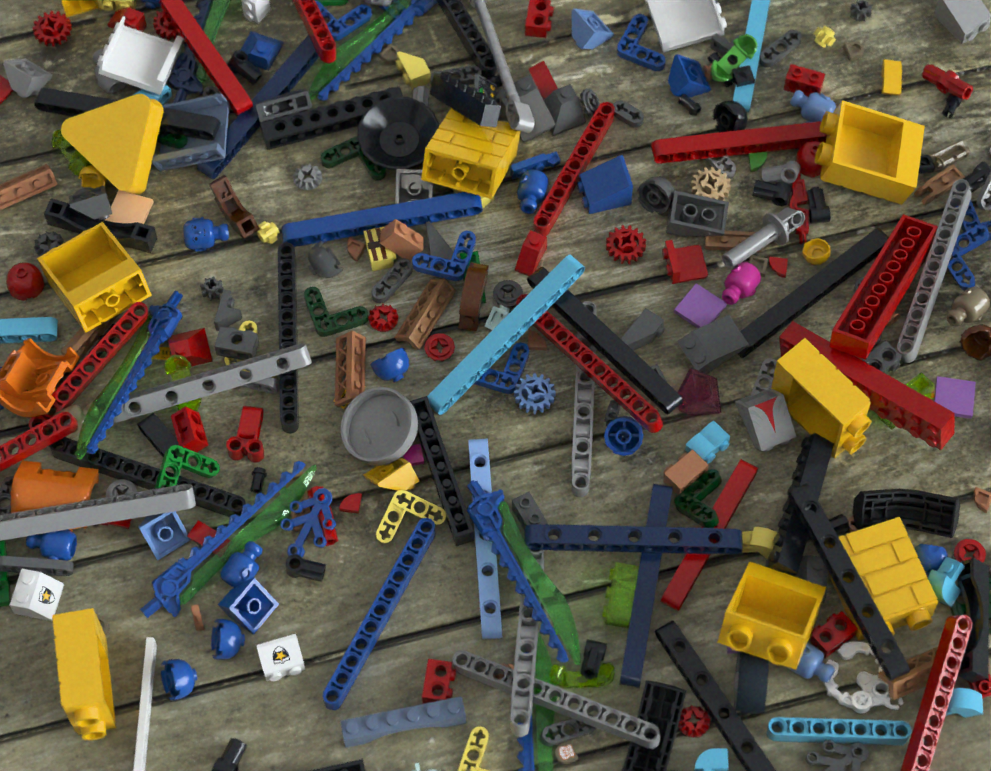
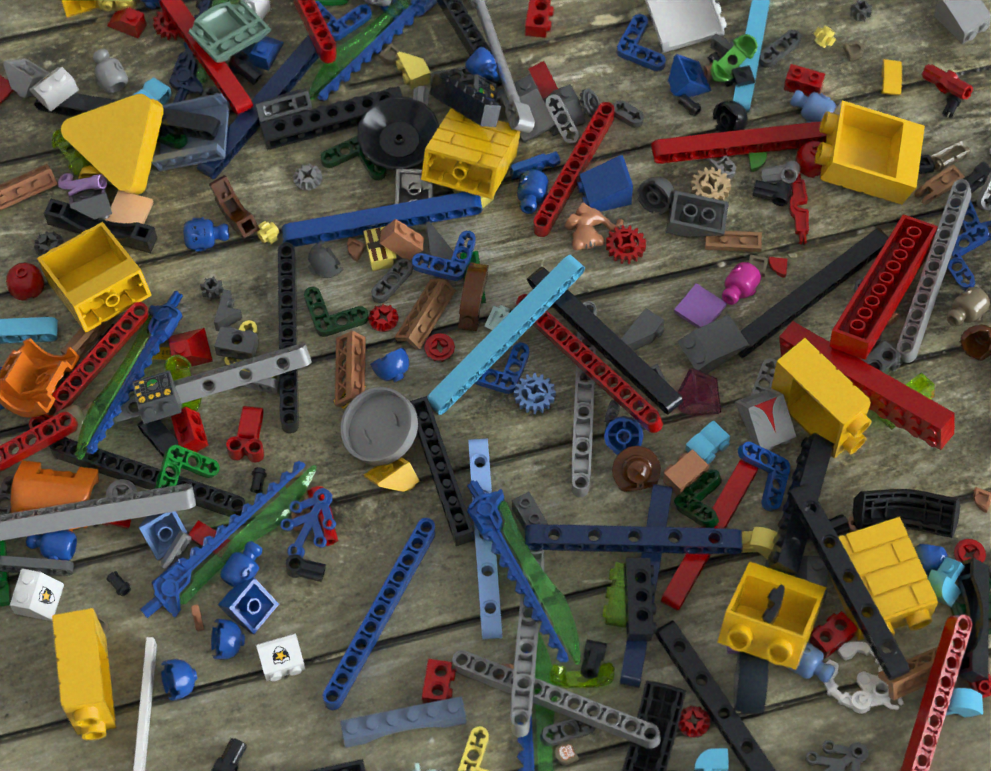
red gear [32,11,72,47] -> none
white panel [97,16,184,95] -> none
red tile [339,493,362,514] -> none
light yellow beam [375,490,446,544] -> none
dark pink tile [403,444,424,466] -> none
dark grey gear [493,280,523,308] -> none
red slope [515,230,547,276] -> none
nougat tile [528,330,547,351] -> none
medium blue slope [572,9,614,50] -> none
red bracket [662,240,708,284] -> none
light grey piece [722,207,805,269] -> none
medium azure beam [766,717,911,745] -> none
yellow hair [802,238,831,265] -> none
black piece [807,187,831,224] -> none
medium lavender tile [934,376,976,419] -> none
none -> white slope [29,67,79,112]
none -> lavender plant [58,173,107,196]
none -> black pin [107,571,131,596]
none -> dark grey slope [133,370,182,424]
none -> light grey slope [160,530,192,570]
none -> sand green slope [188,0,271,62]
none -> blue piece [465,47,500,81]
none -> light grey beam [546,94,579,143]
none -> nougat animal [564,203,624,251]
none -> reddish brown hat [612,446,661,492]
none -> black brick [623,558,657,641]
none -> blue beam [738,442,791,511]
none -> black slope [762,584,785,625]

